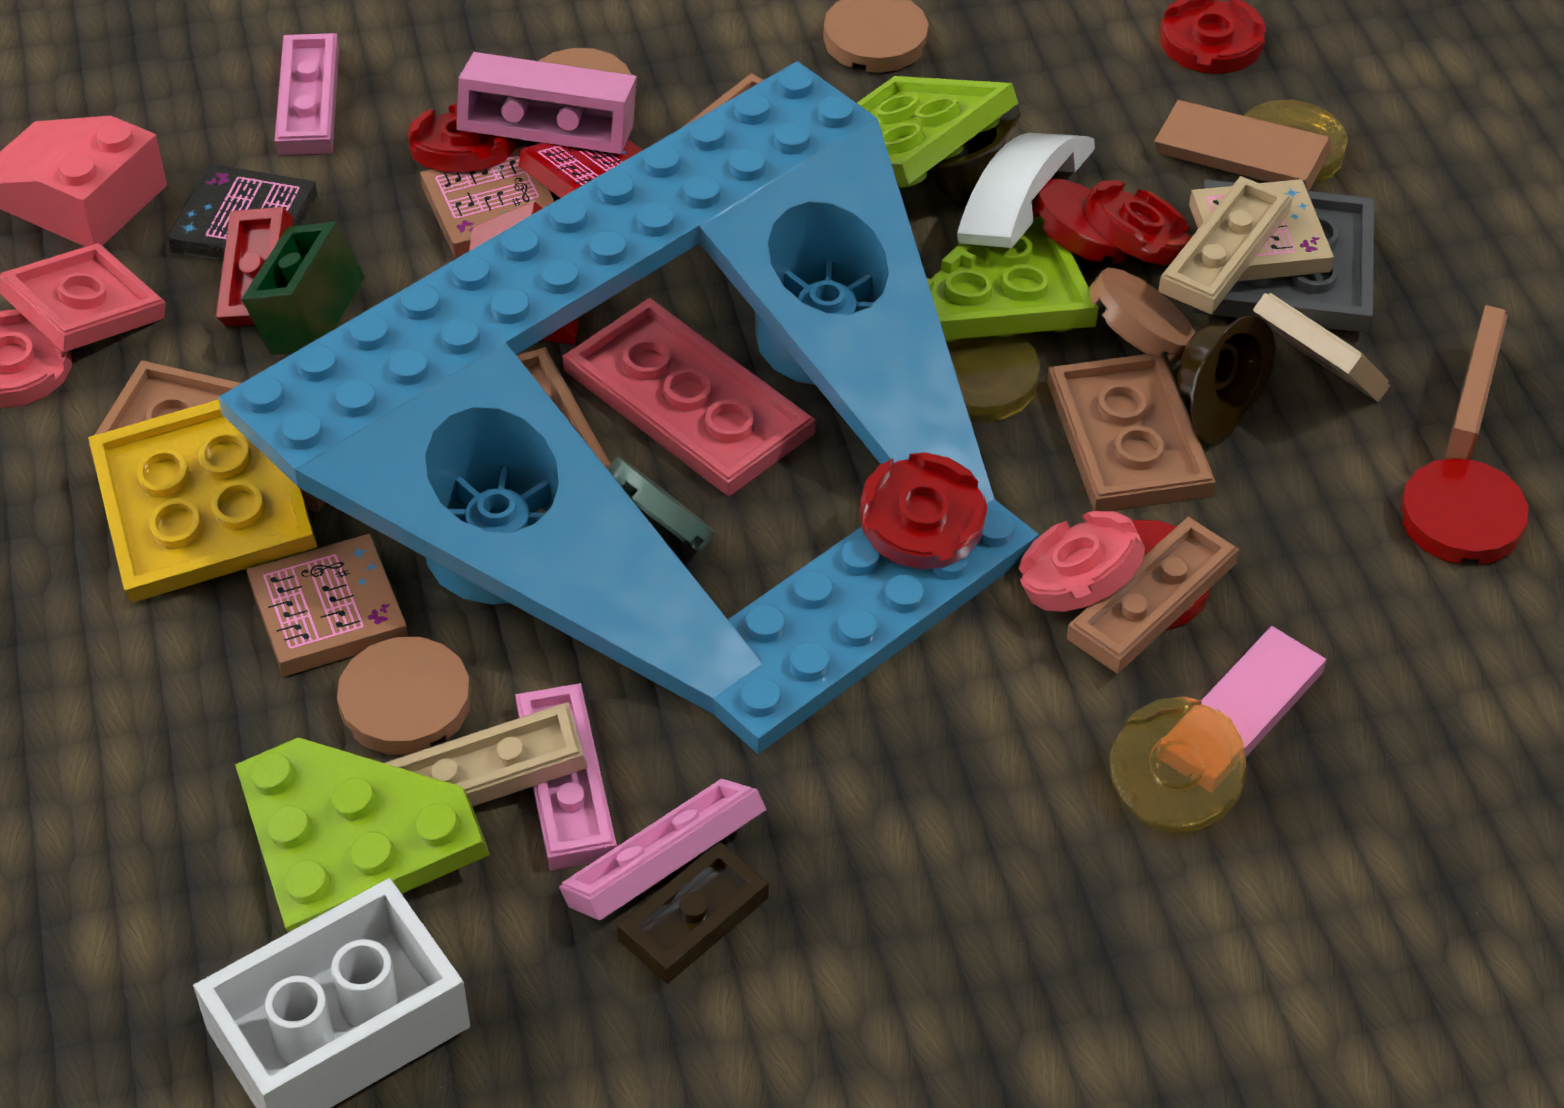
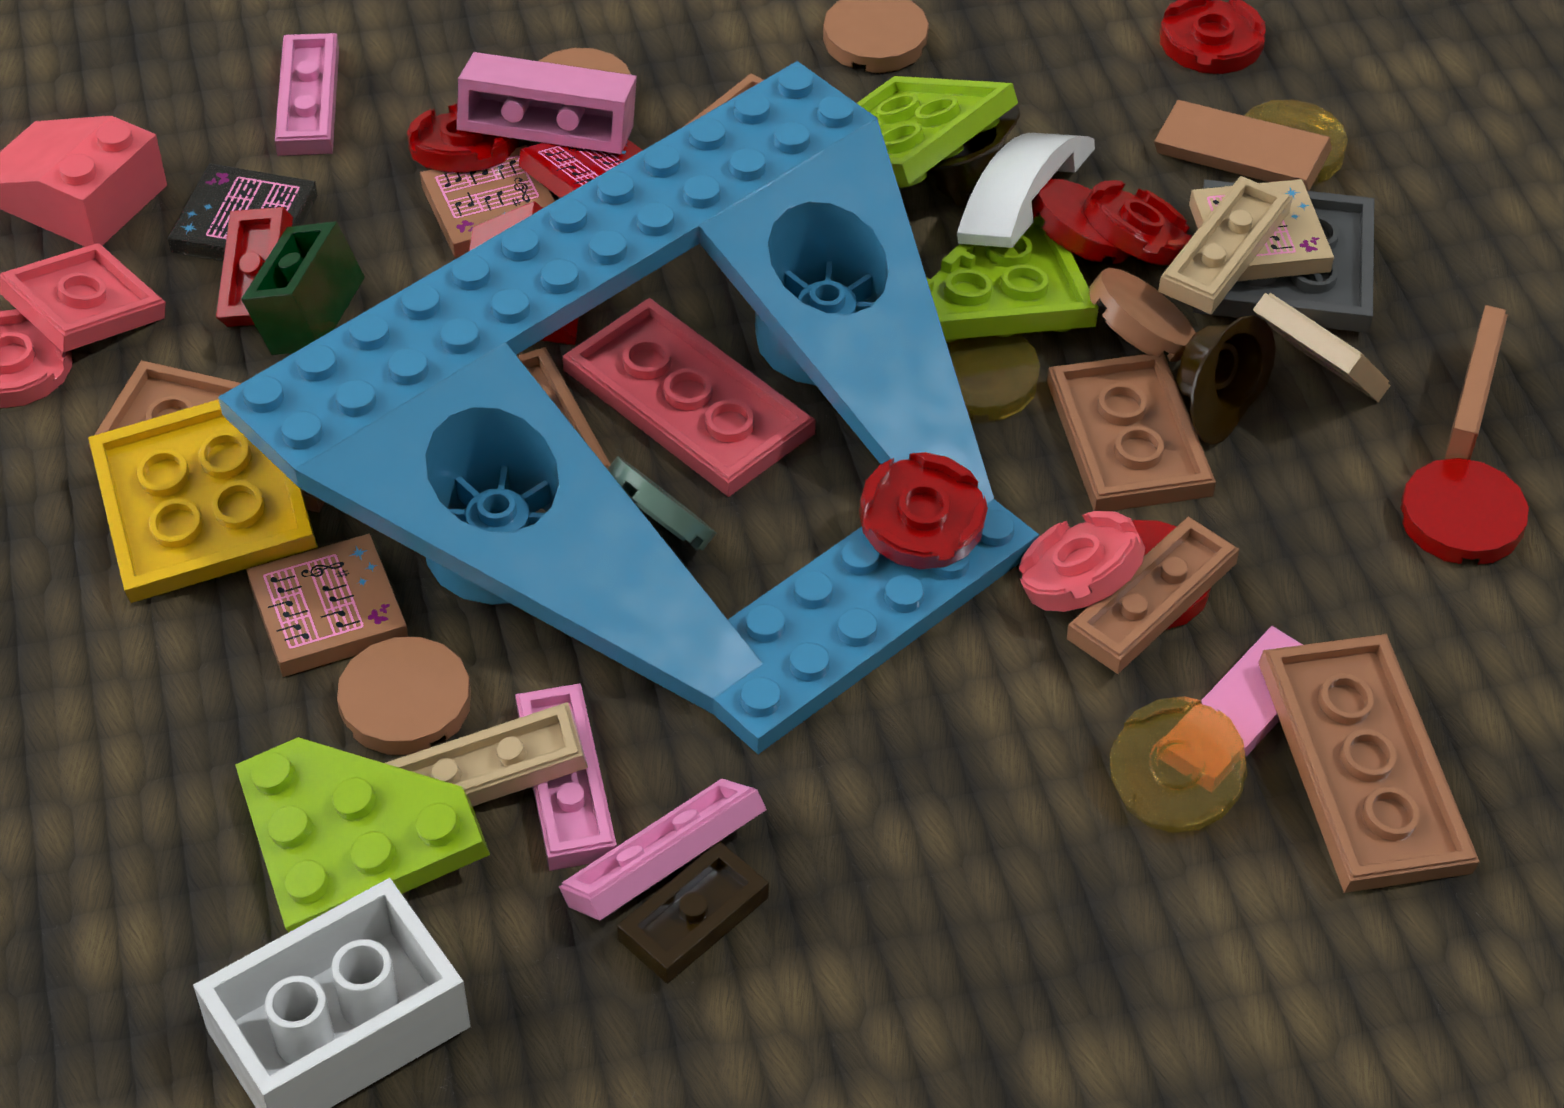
none -> nougat tile [1258,634,1480,893]

